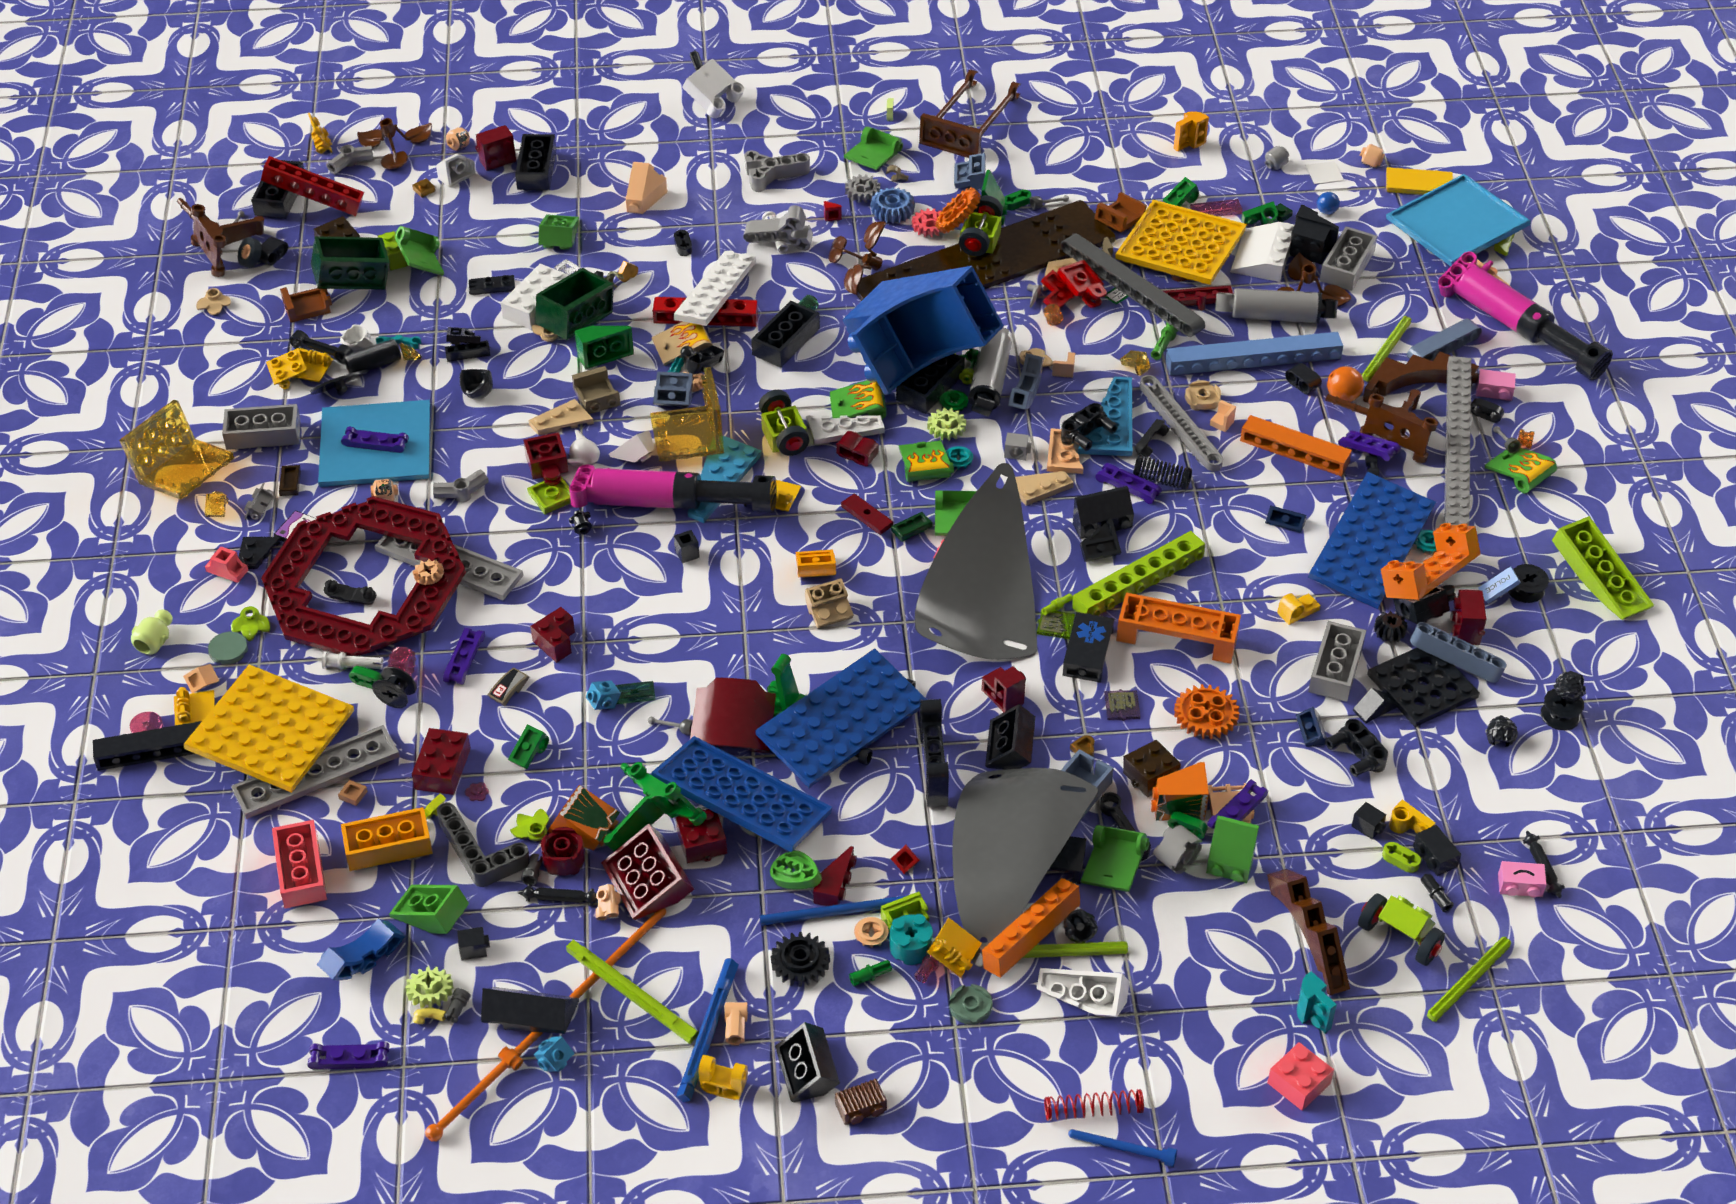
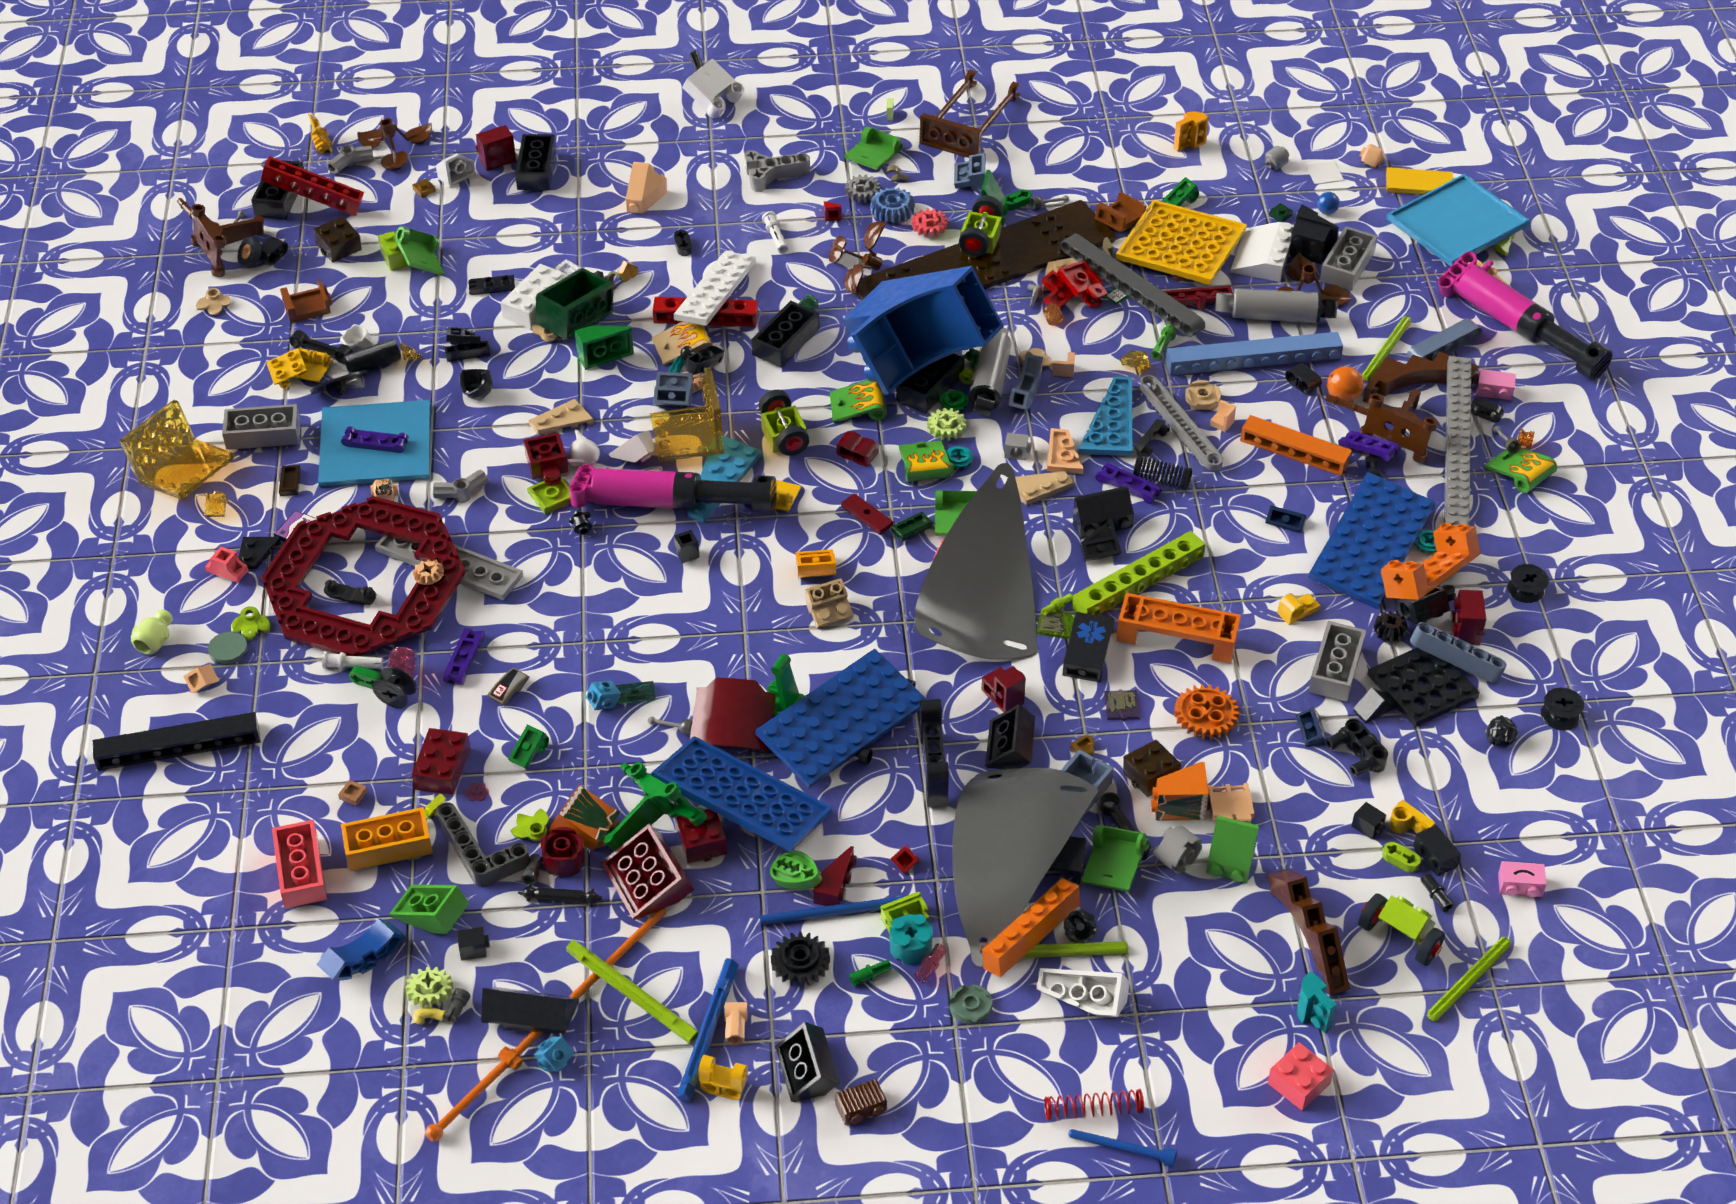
clear pink piece [129,711,163,733] -> none
yellow hinge [174,687,215,726] -> none
yellow plate [184,664,354,793] -> none
light grey plate [231,725,400,819] -> none
light grey hinge [244,483,273,520] -> none
dark purple plate [307,1041,390,1070] -> none
dark green hose [311,236,390,290] -> none
teal piece [376,334,422,349] -> none
light nougat head [446,127,470,151] -> none
dark red brick [530,607,575,663] -> none
bright green slope [538,214,579,249] -> none
dark tan panel [572,366,620,414] -> none
light nougat plate [596,884,621,920] -> none
light grey beam [743,205,813,251] -> none
white wing [806,416,885,445] -> none
light nougat gear [854,917,889,948] -> none
yellow hinge [927,918,982,978] -> none
orange gear [935,187,981,234] -> none
black piece [1061,403,1118,451] -> none
green beam [1168,812,1208,839] -> none
clear pink tile [1190,199,1242,216] -> none
dark purple plate [1207,779,1269,829] -> none
green plate [1241,201,1278,225] -> none
light blue tile [1478,567,1521,604] -> none
black wheel [1523,831,1565,898] -> none
lime slope [1552,516,1654,620] -> none
black piece [1553,671,1586,703] -> none

